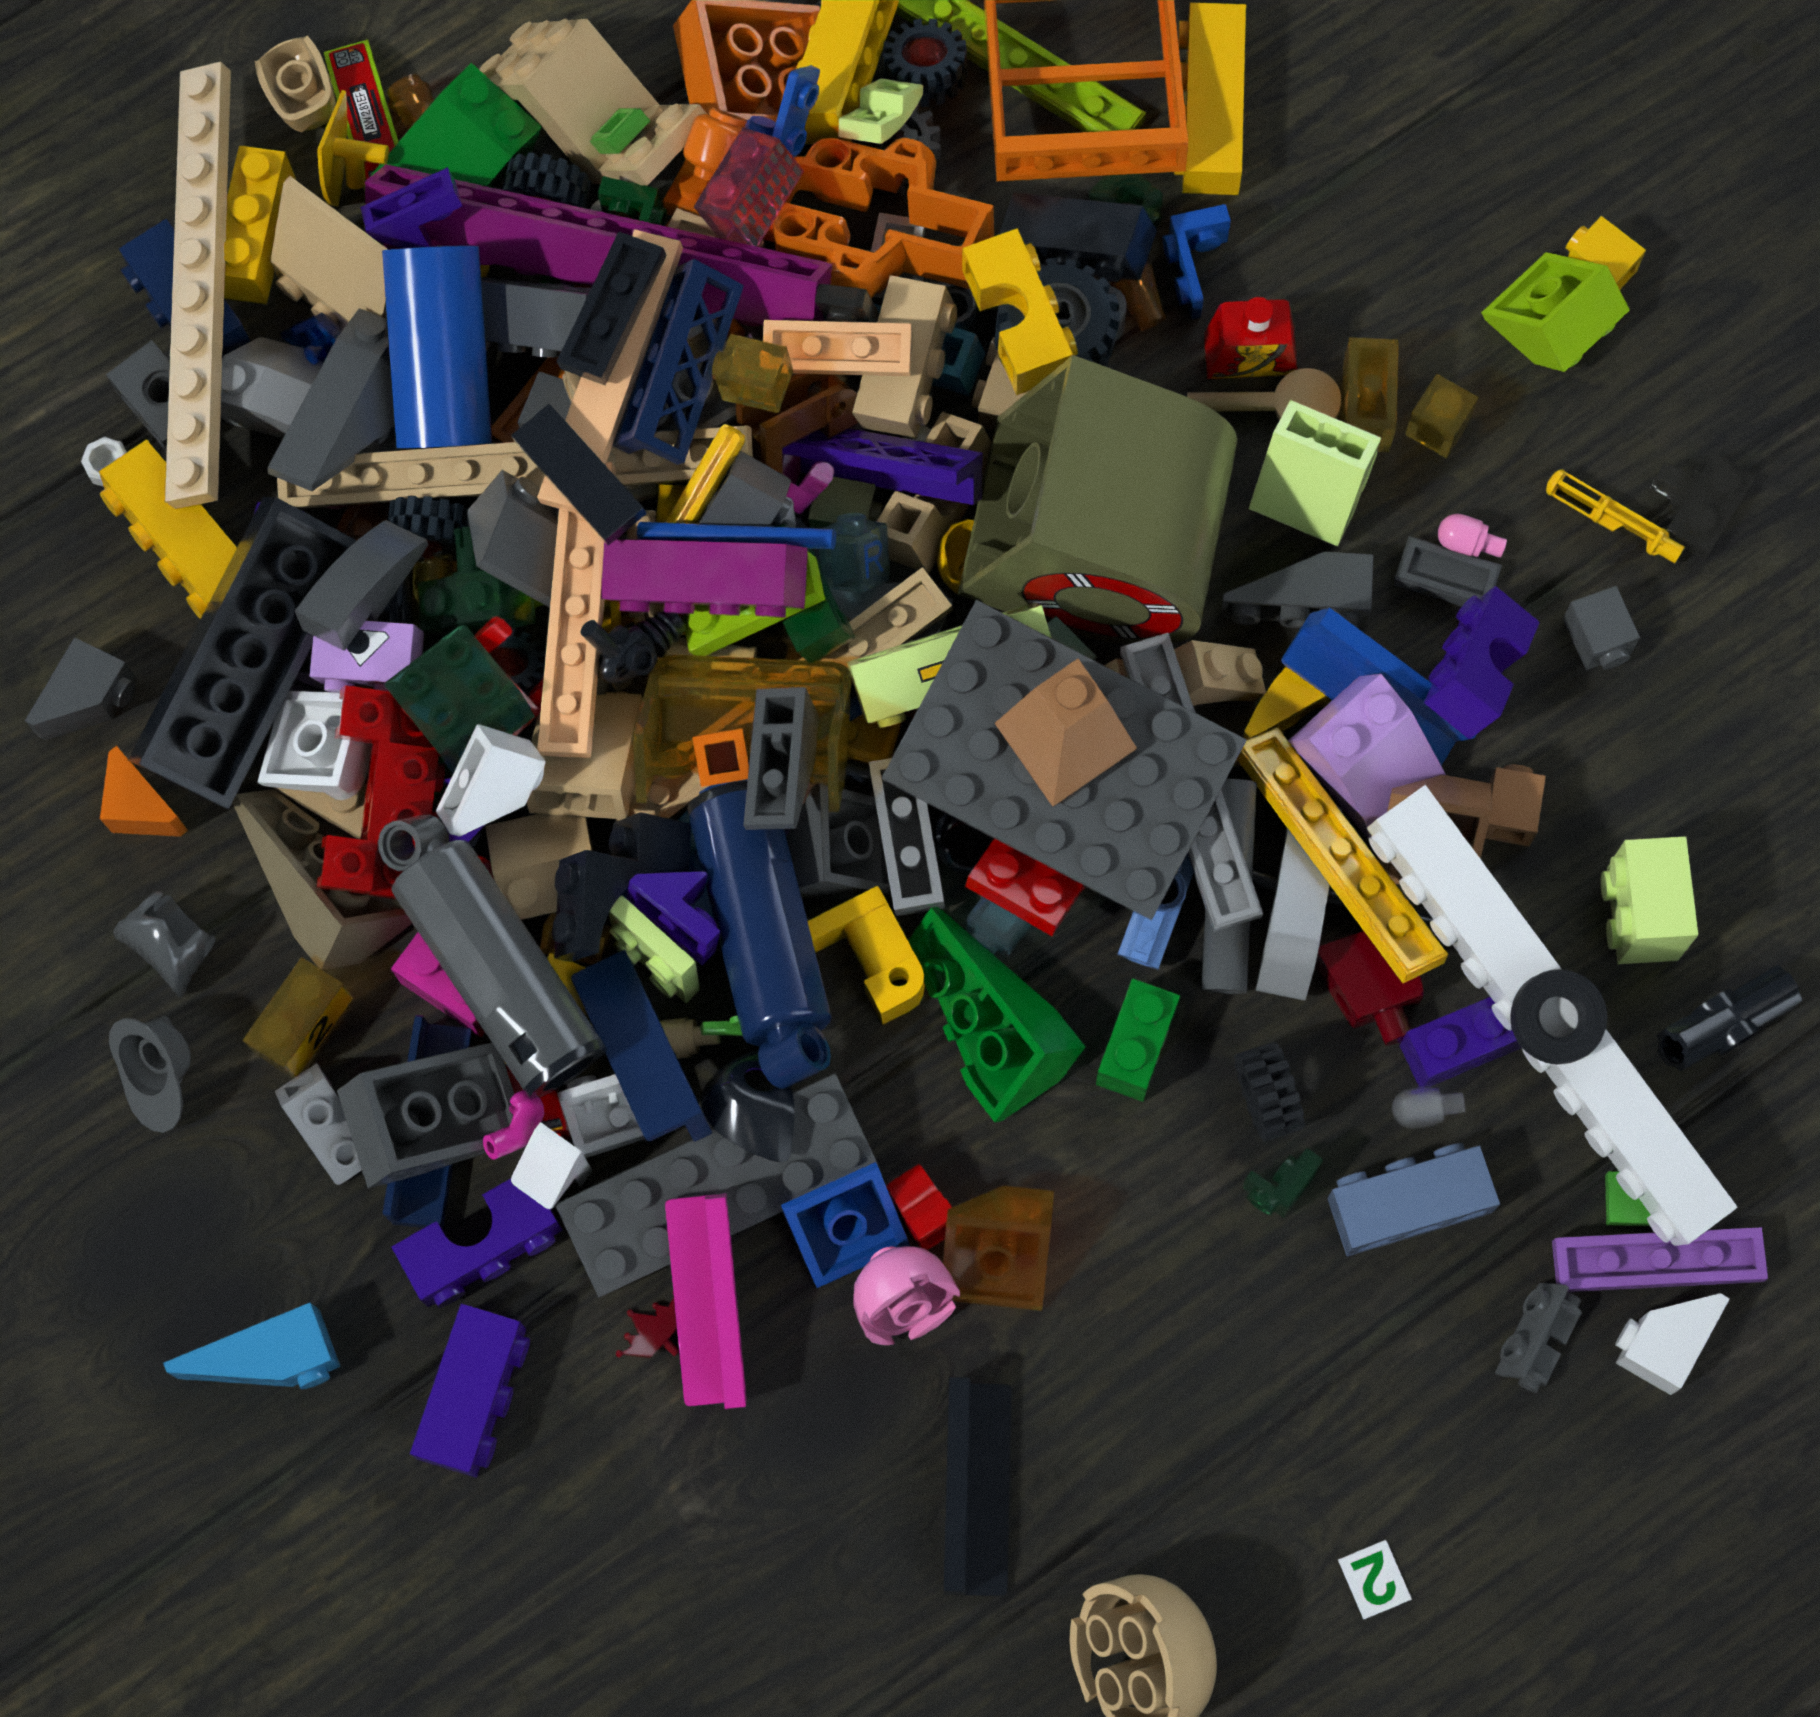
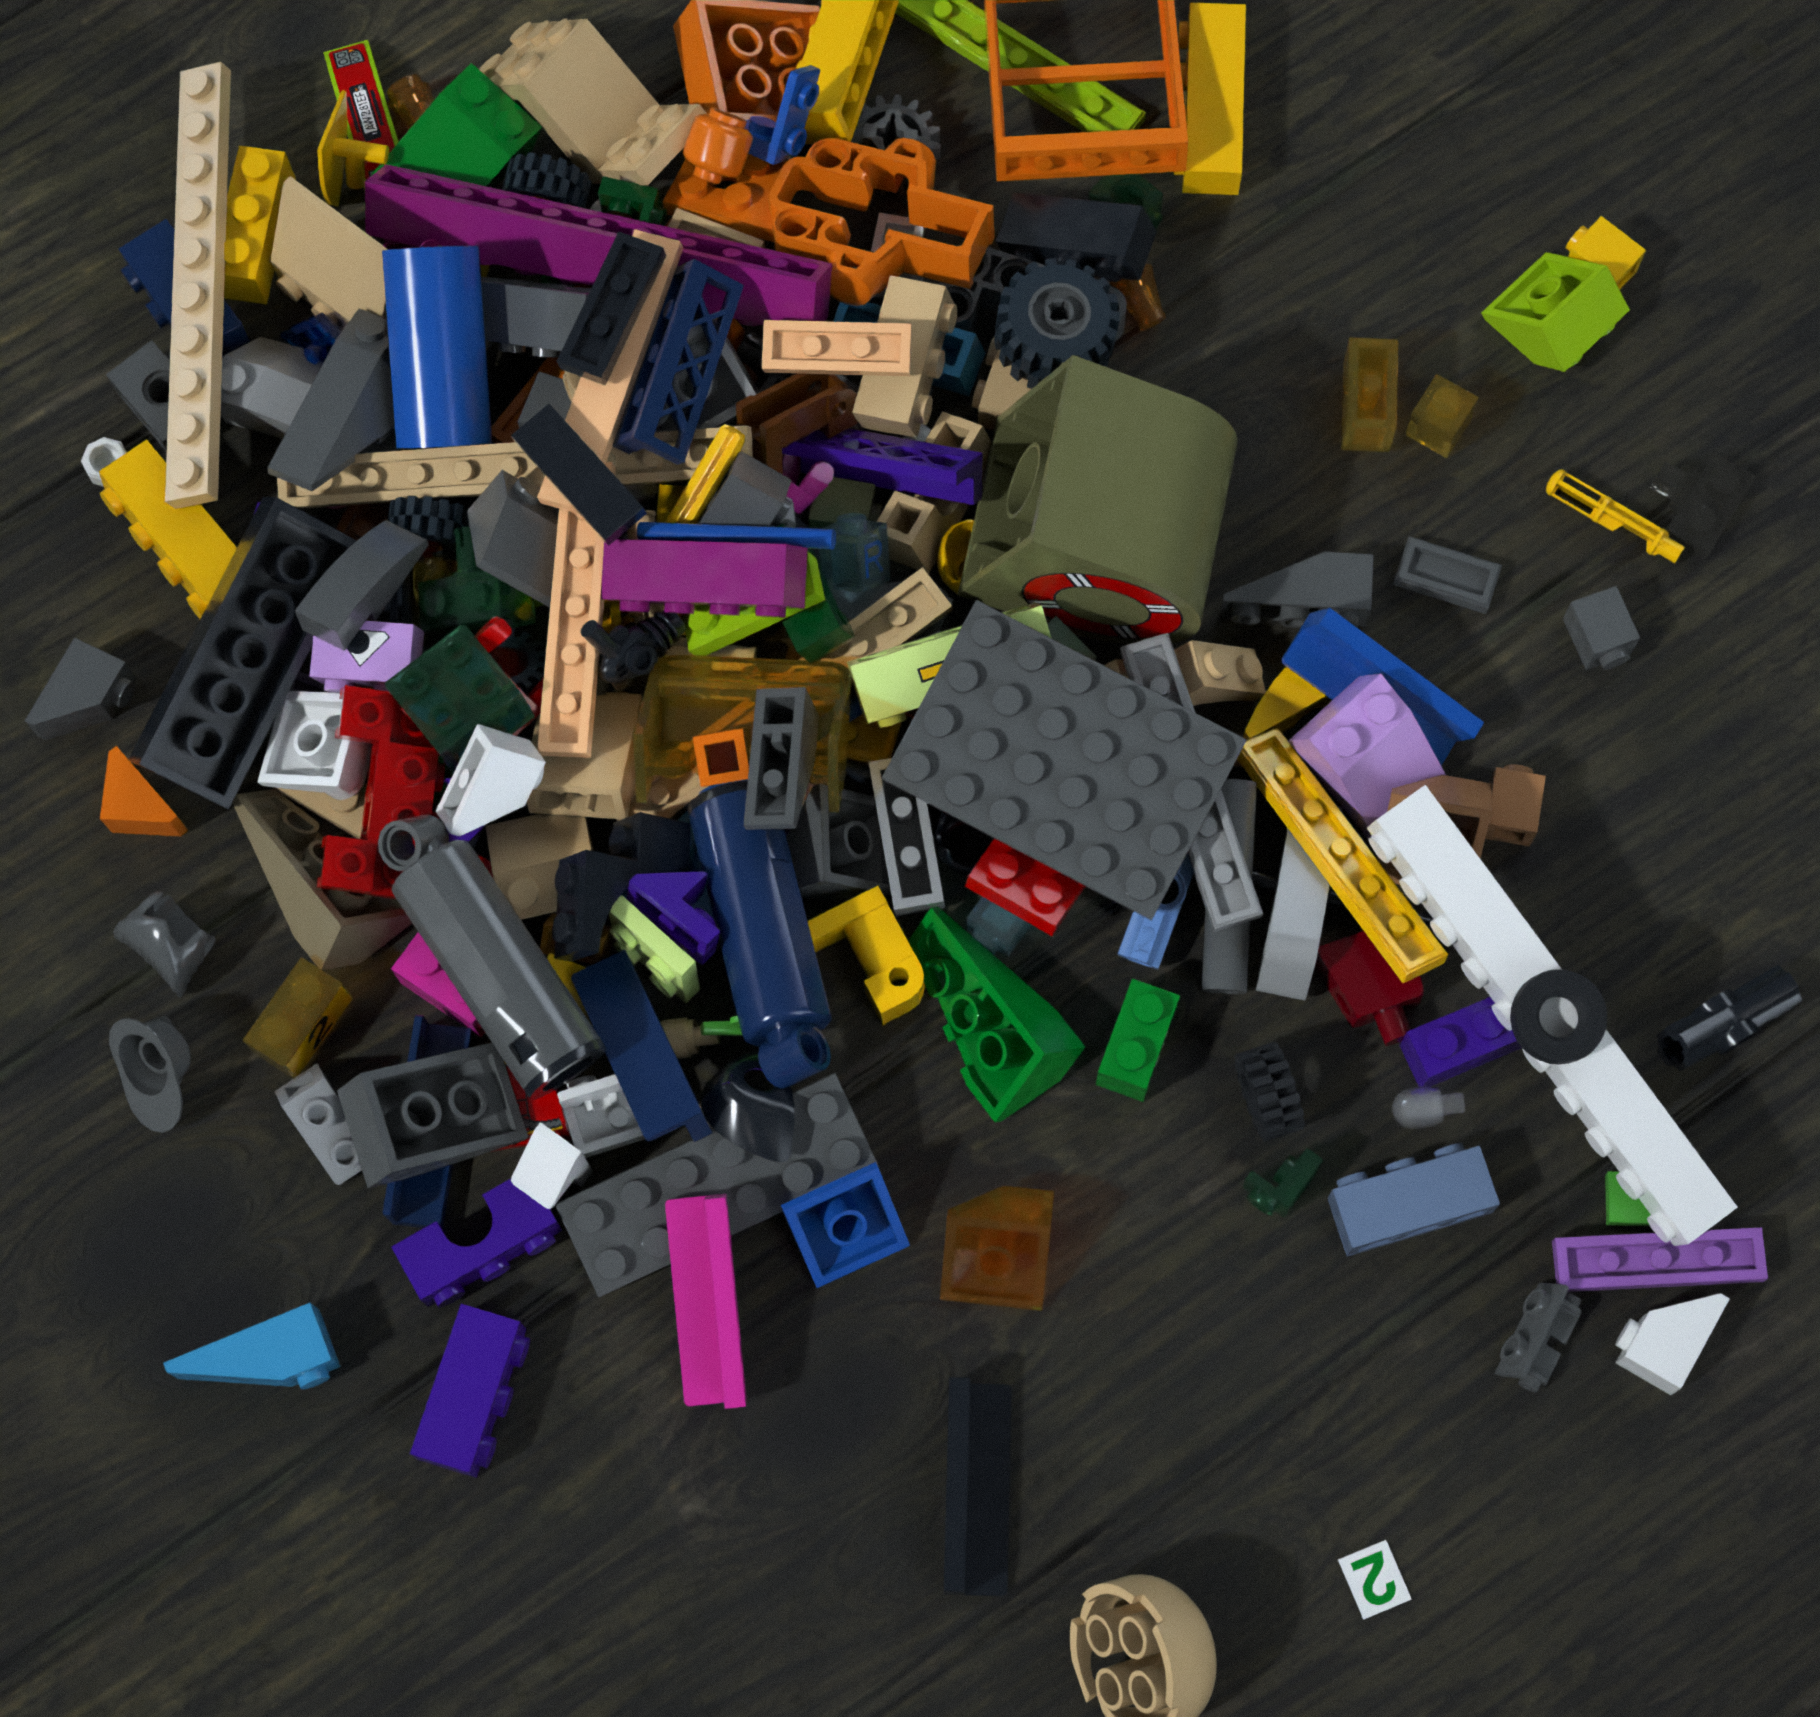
tan piece [255,36,336,132] -> none
dark purple slope [360,167,463,249] -> none
dark pink arm [483,1091,545,1160] -> none
bright green tile [590,108,650,154] -> none
dark red piece [615,1292,679,1358] -> none
clear pink brick [694,127,804,247] -> none
clear yellow brick [712,334,793,413] -> none
clear smoke plate [815,284,880,323] -> none
yellowish green slope [838,78,923,144] -> none
bright pink cylinder [854,1246,960,1346] -> none
black wheel [883,18,968,107] -> none
red leg [886,1163,961,1250] -> none
yellow arch [962,228,1078,395] -> none
medium nougat slope [995,658,1137,807] -> none
blue bracket [1162,204,1231,320] -> none
tan piece [1187,368,1341,421] -> none
red torso [1204,297,1298,379] -> none
yellowish green brick [1249,400,1381,546] -> none
dark purple arch [1424,586,1540,739] -> none
bright pink cylinder [1438,514,1507,558] -> none
yellowish green brick [1601,837,1698,964] -> none

